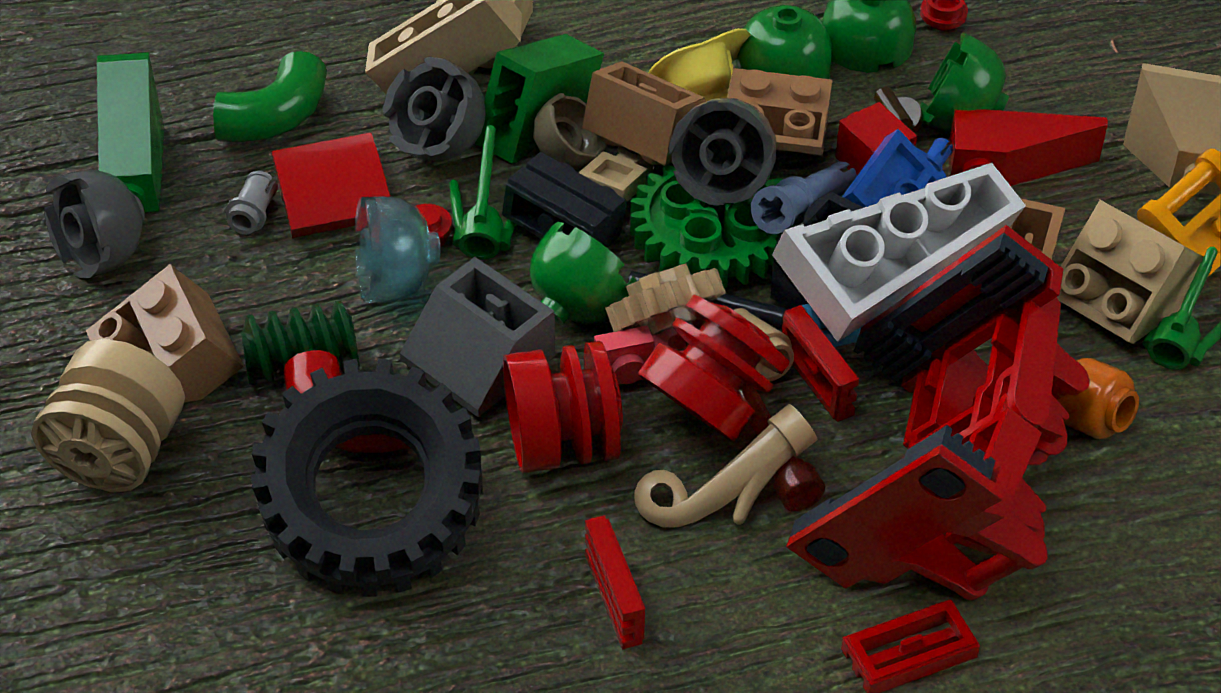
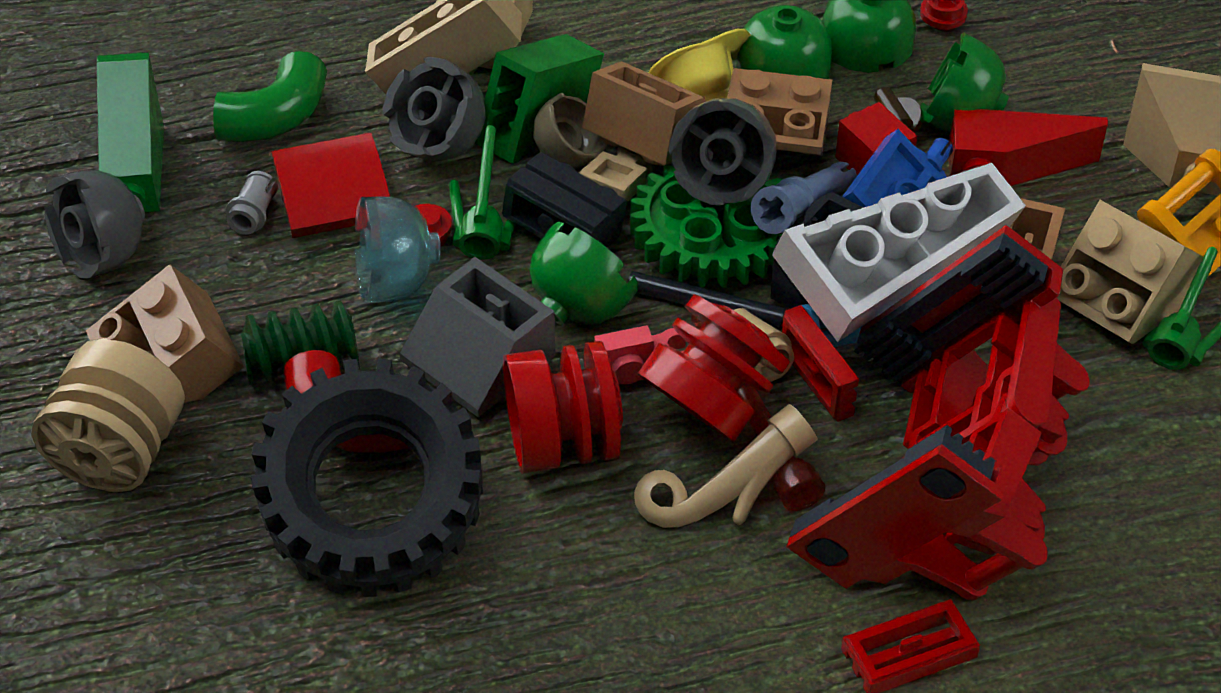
red tile [585,515,645,650] -> none
tan gear [605,264,726,335] -> none
orange head [1058,358,1139,439] -> none

